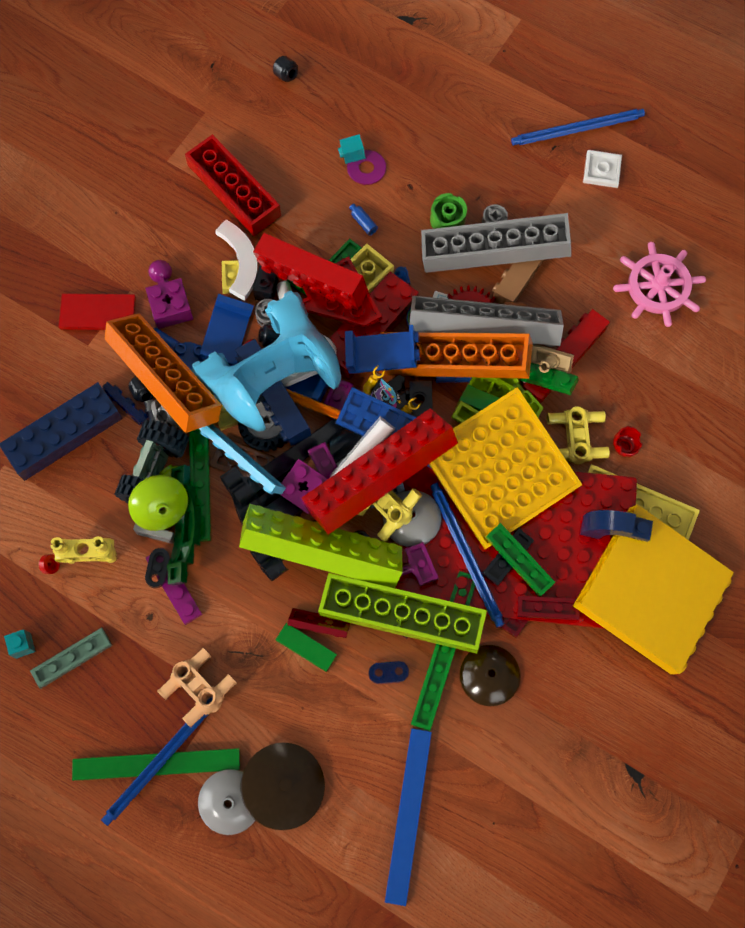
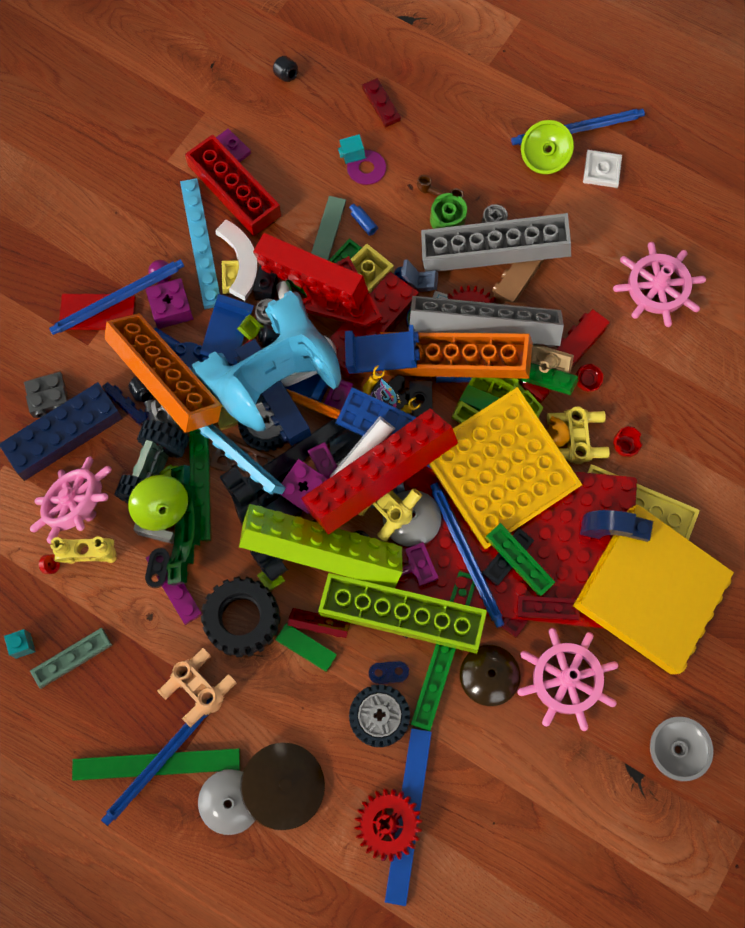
none -> dark grey plate [24,372,69,418]
none -> bright pink piece [30,457,112,544]
none -> blue piece [49,259,184,335]
none -> medium azure plate [180,178,220,309]
none -> black tyre [201,577,280,657]
none -> magenta plate [216,129,251,163]
none -> lime plate [237,314,263,340]
none -> lime plate [257,572,285,591]
none -> sand green tile [311,196,346,260]
none -> wheel [349,684,410,747]
none -> red gear [354,788,423,862]
none -> dark red plate [362,78,401,128]
none -> sand blue bracket [401,259,438,292]
none -> reddish brown bar [417,175,464,199]
none -> bright pink piece [518,628,619,731]
none -> lime dish [521,120,574,174]
none -> light orange hair [546,416,570,447]
none -> red hair [575,364,603,392]
none -> light grey dish [650,717,713,781]

